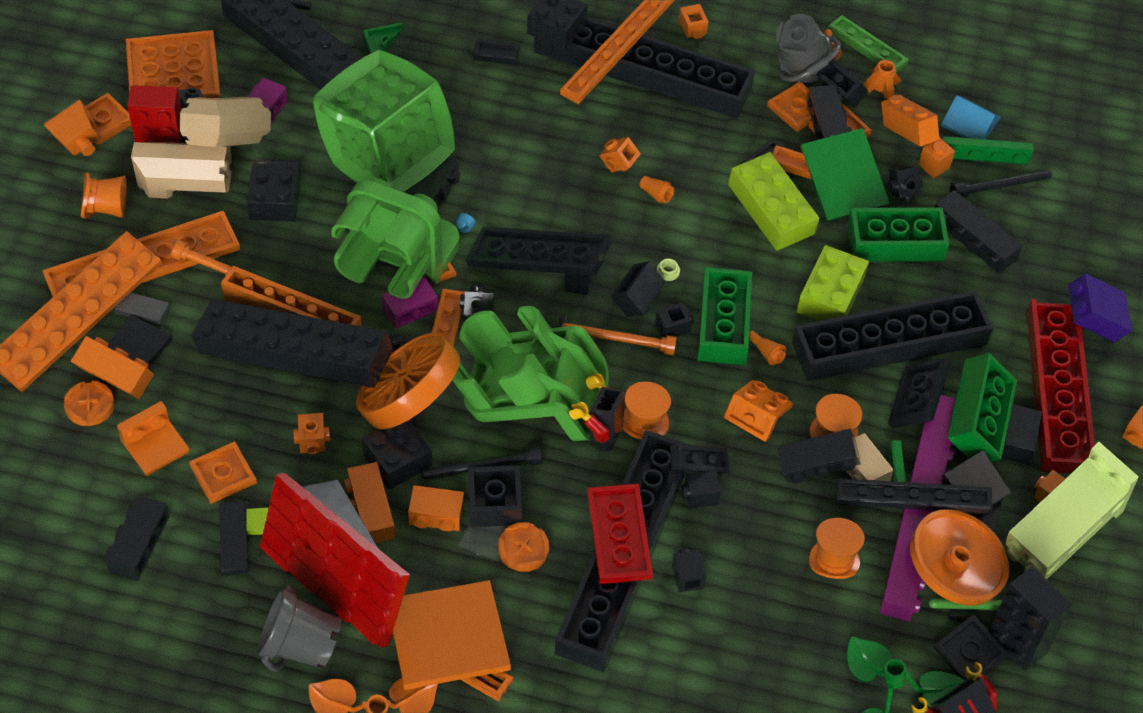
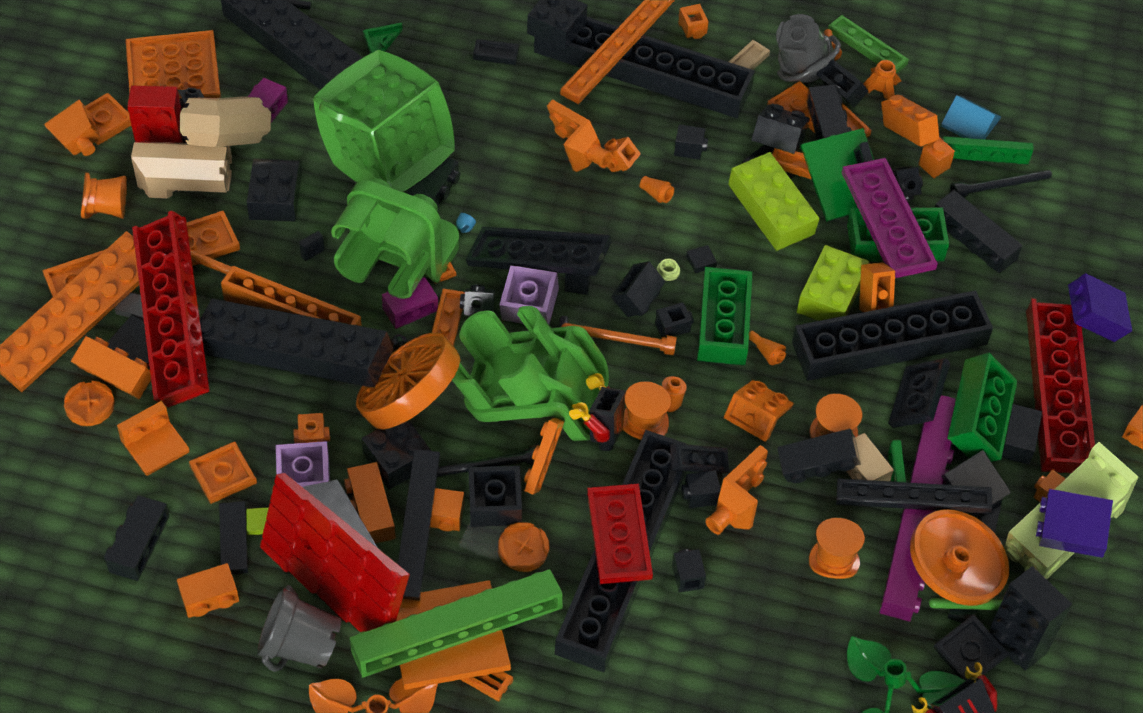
none -> red tile [132,211,210,408]
none -> orange brick [177,563,239,618]
none -> lavender brick [276,441,330,487]
none -> black tile [299,231,325,261]
none -> bright green brick [350,569,563,678]
none -> black tile [398,449,440,600]
none -> lavender brick [500,266,559,325]
none -> orange plate [524,417,565,495]
none -> orange plate [547,99,613,172]
none -> orange brick [662,376,687,412]
none -> black brick [674,124,708,160]
none -> black tile [686,245,717,273]
none -> orange plate [705,445,768,535]
none -> tan tile [729,40,770,70]
none -> black brick [751,104,810,154]
none -> magenta plate [842,158,938,278]
none -> black tile [853,142,873,164]
none -> orange brick [859,262,895,312]
none -> dark purple brick [1036,489,1113,558]

